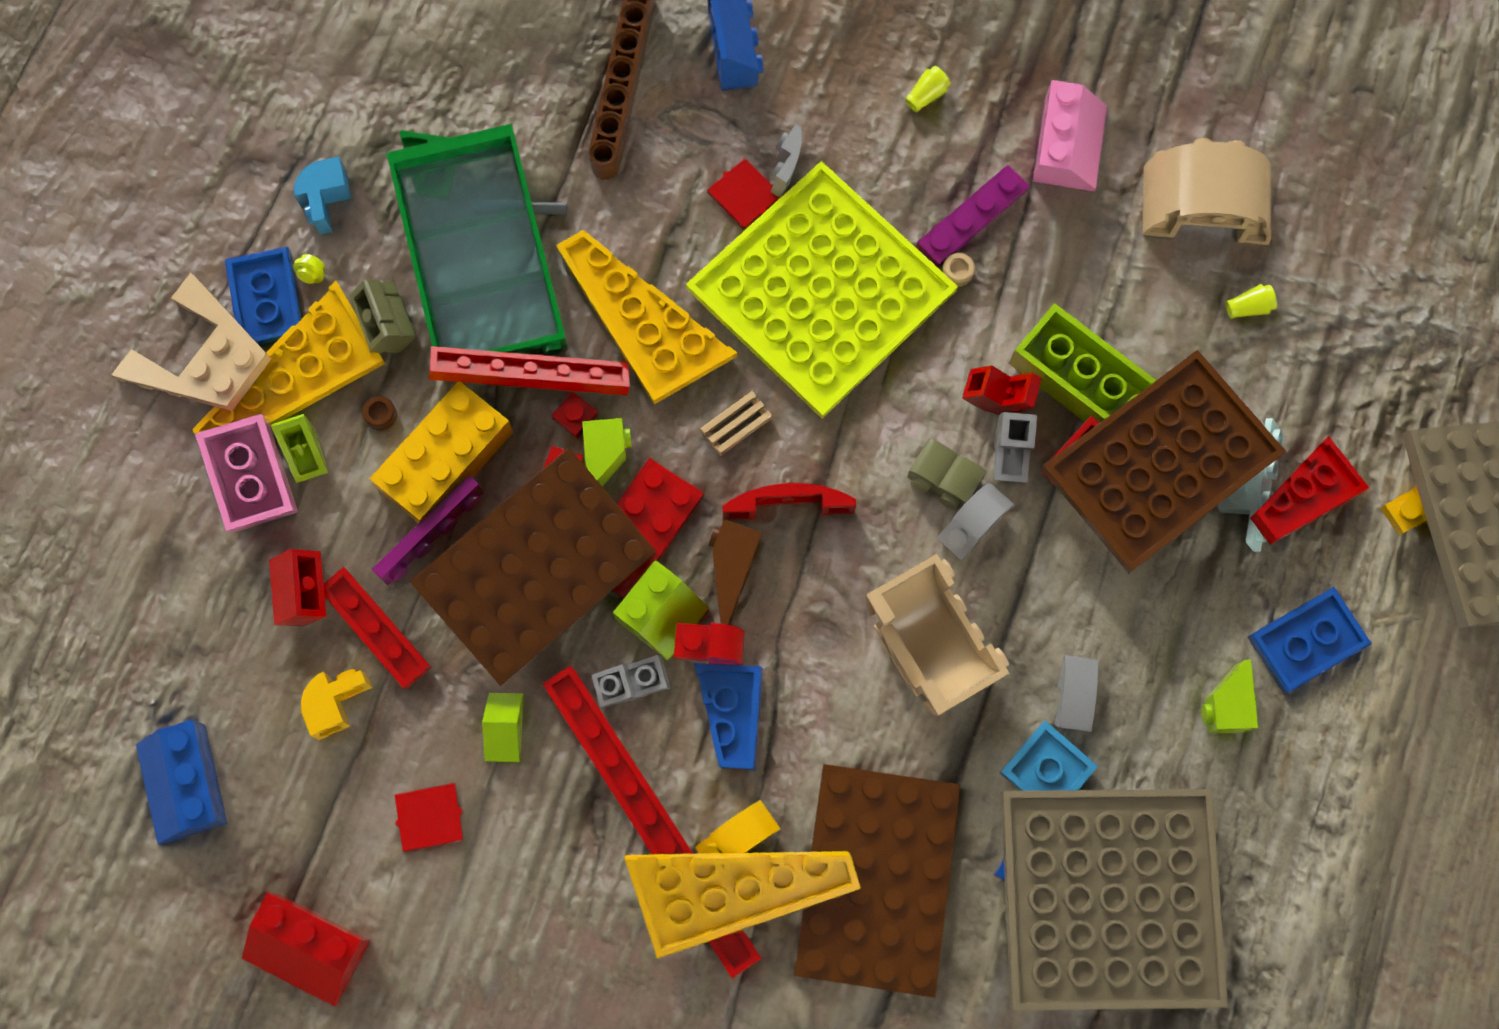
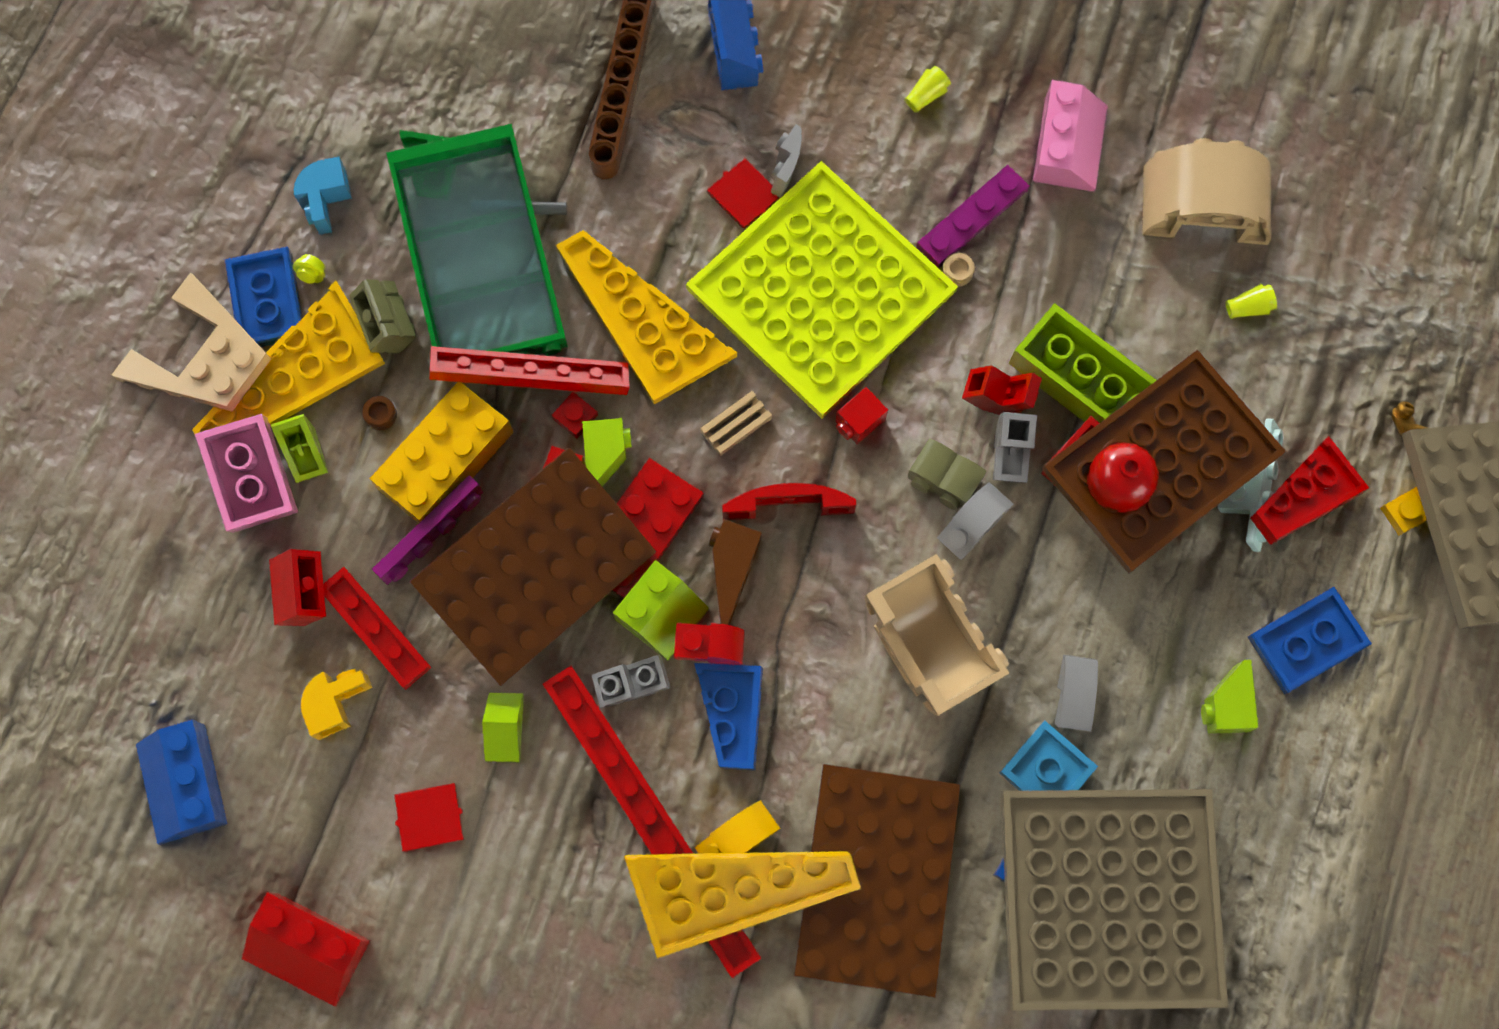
none -> red brick [835,387,888,445]
none -> red cylinder [1087,442,1159,513]
none -> pearl gold arm [1391,401,1427,435]

